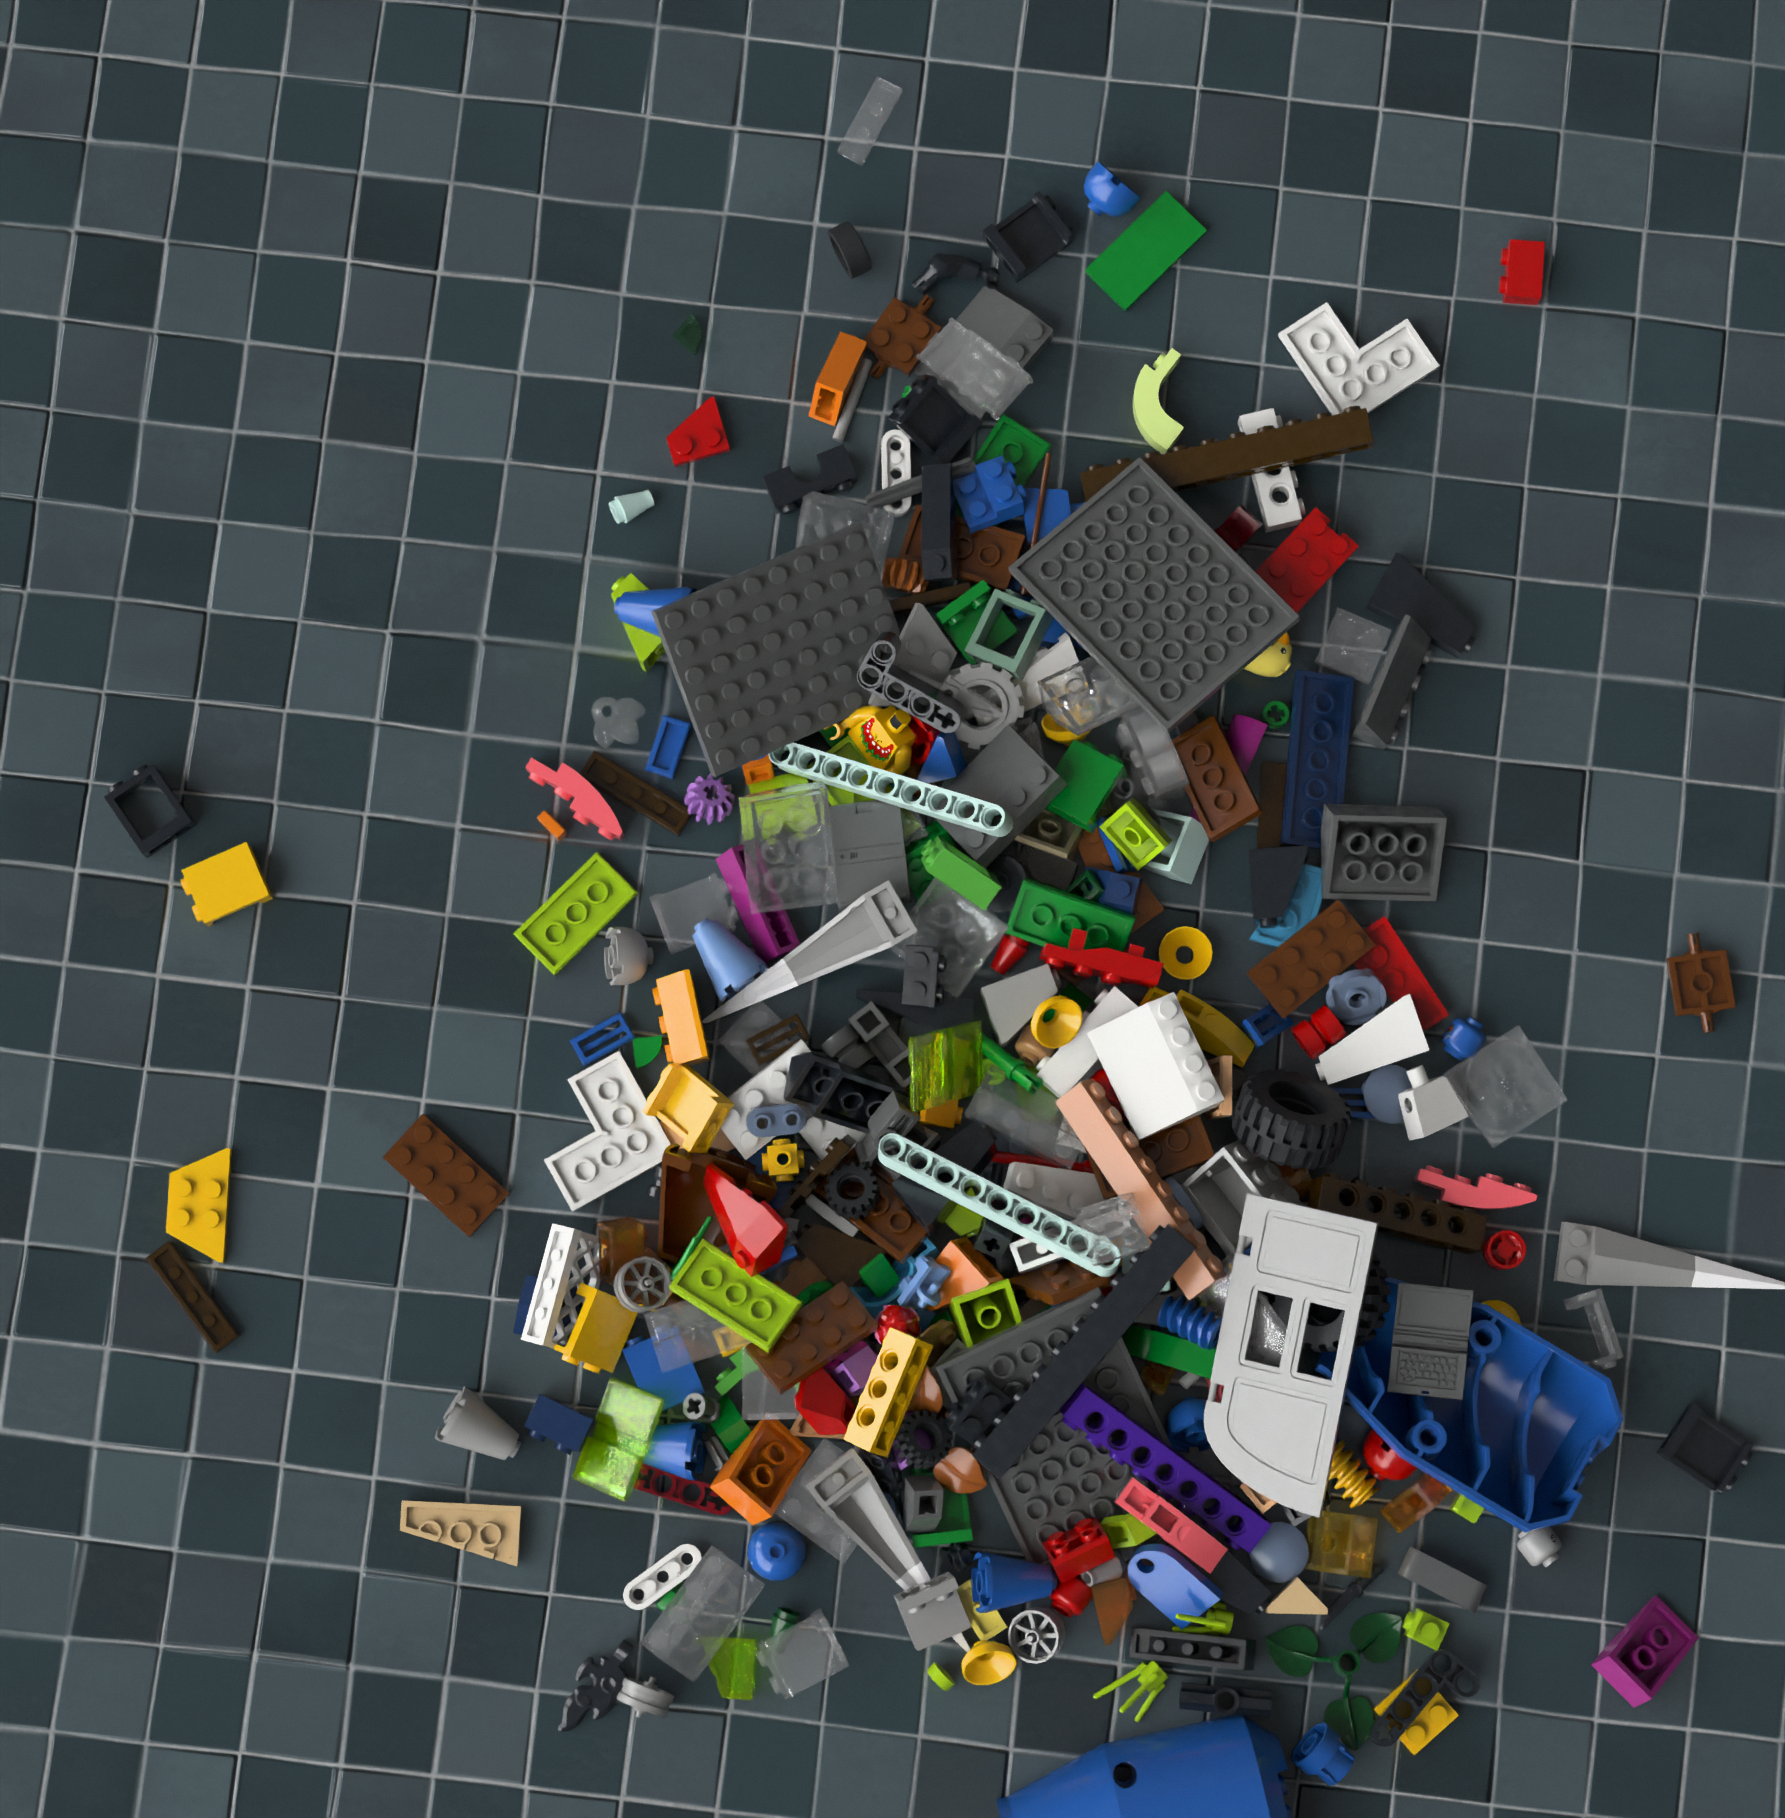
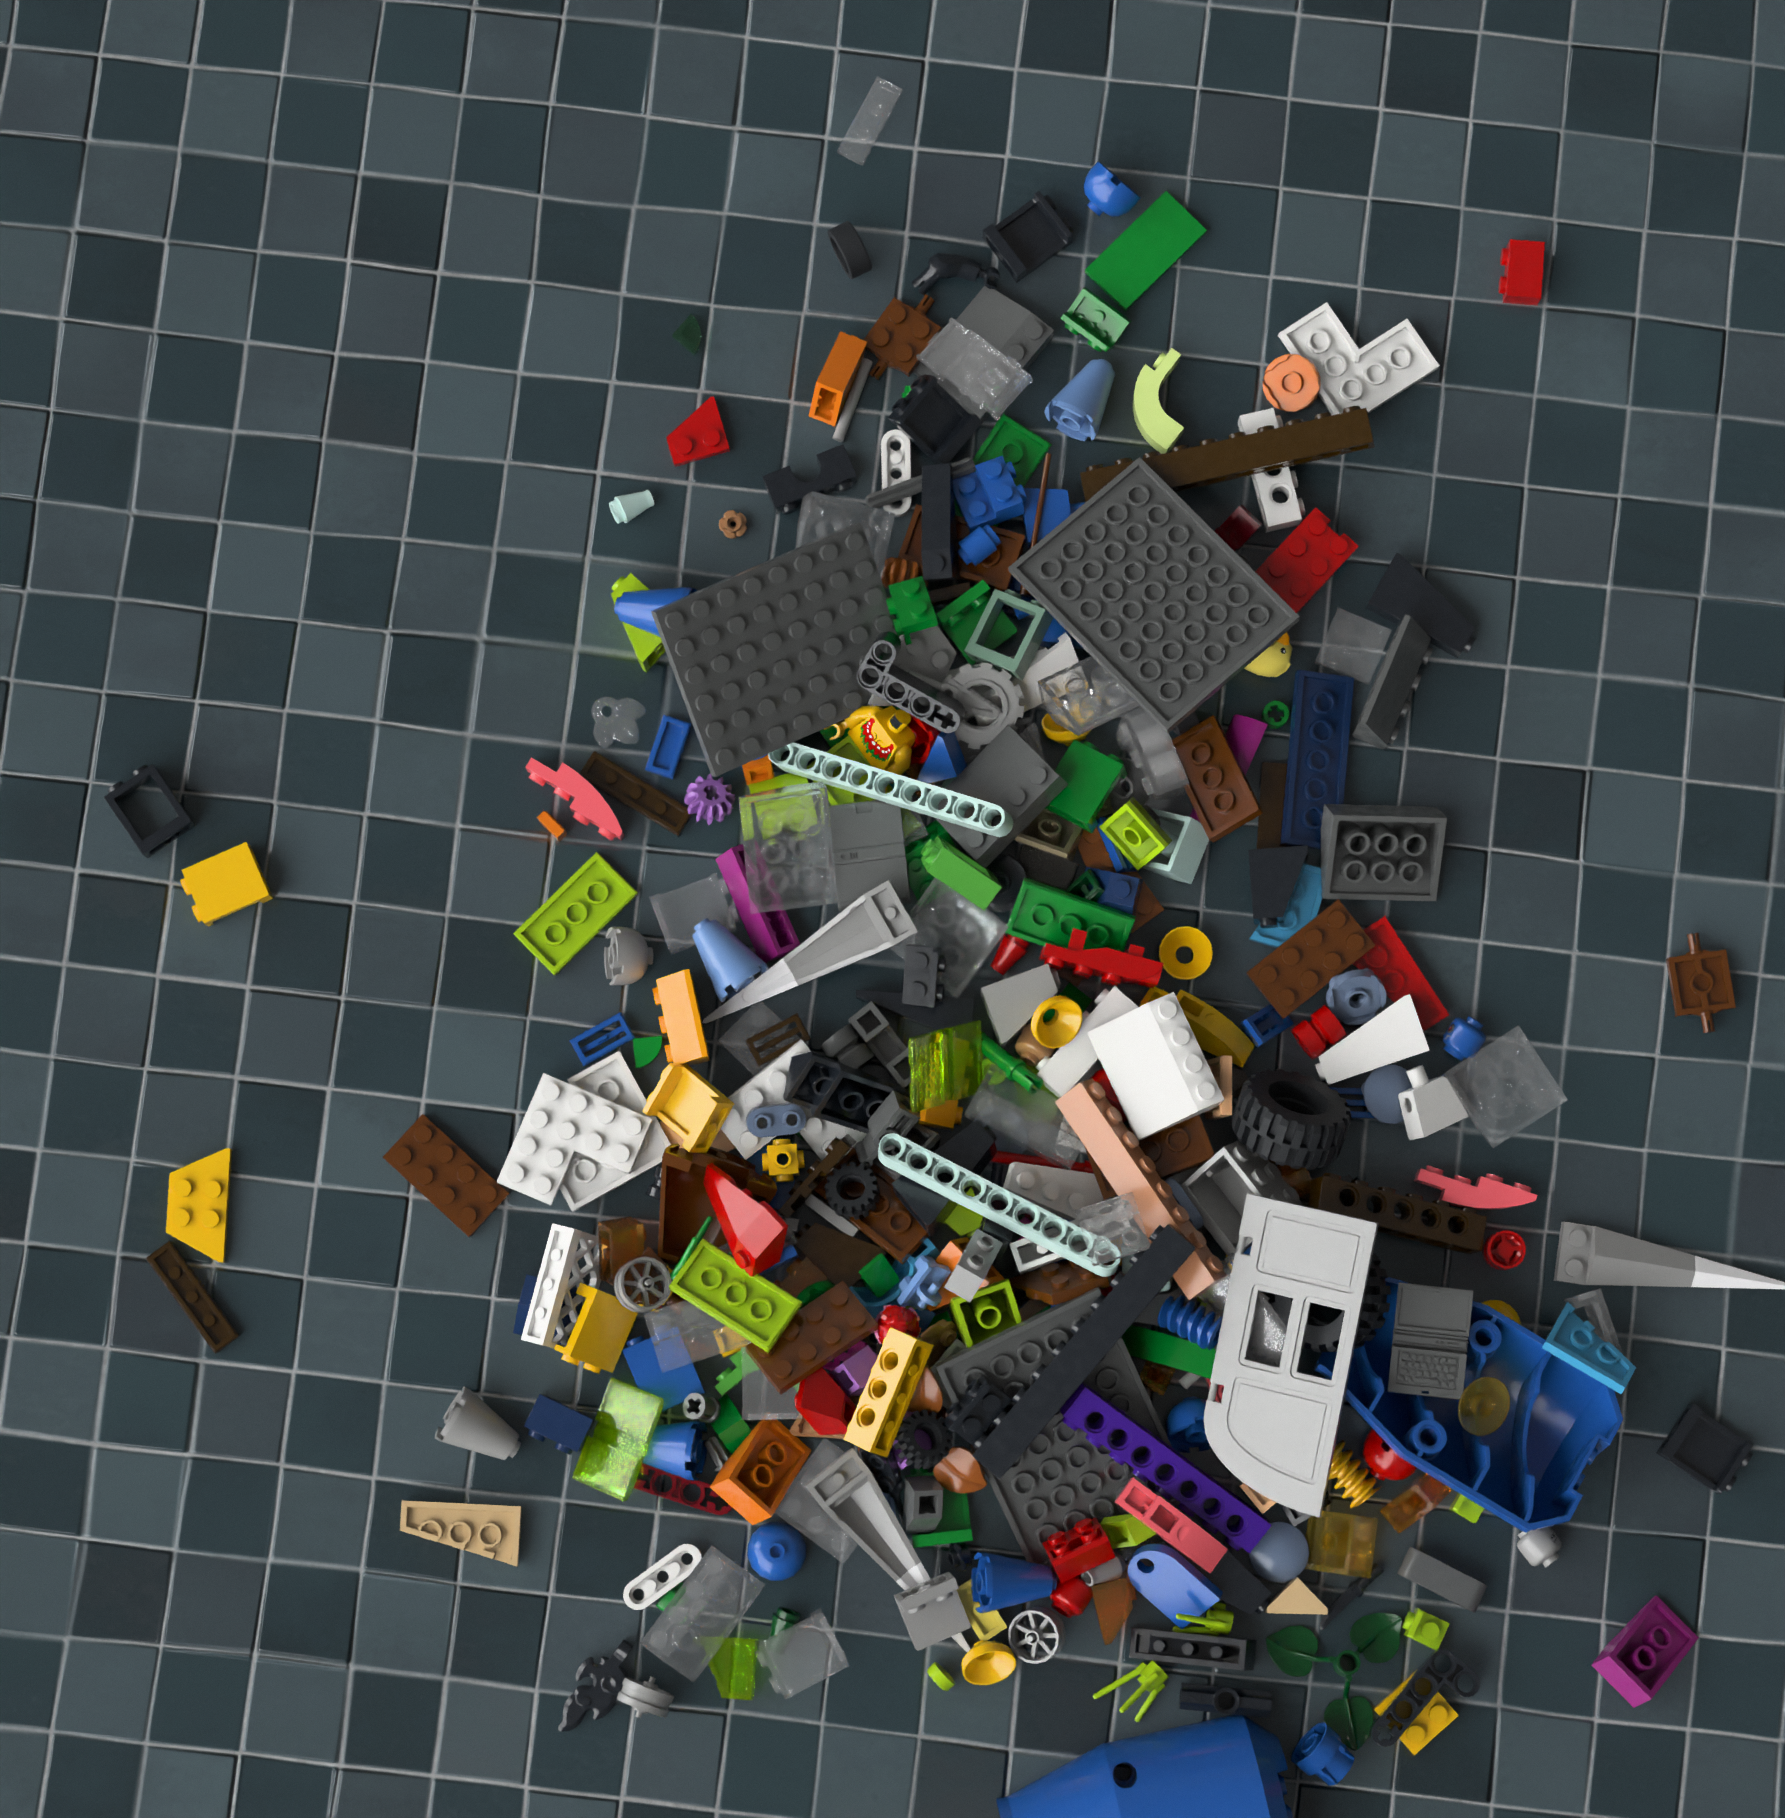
none -> white plate [497,1073,653,1206]
none -> medium nougat plate [719,510,747,539]
none -> green bracket [886,576,938,645]
none -> light grey brick [944,1229,1003,1302]
none -> blue brick [957,524,1001,566]
none -> medium blue cone [1044,359,1115,441]
none -> bracket [1060,287,1132,352]
none -> orange tile [1263,354,1321,412]
none -> clear yellow dish [1458,1377,1510,1436]
none -> dark azure wing [1542,1302,1636,1394]

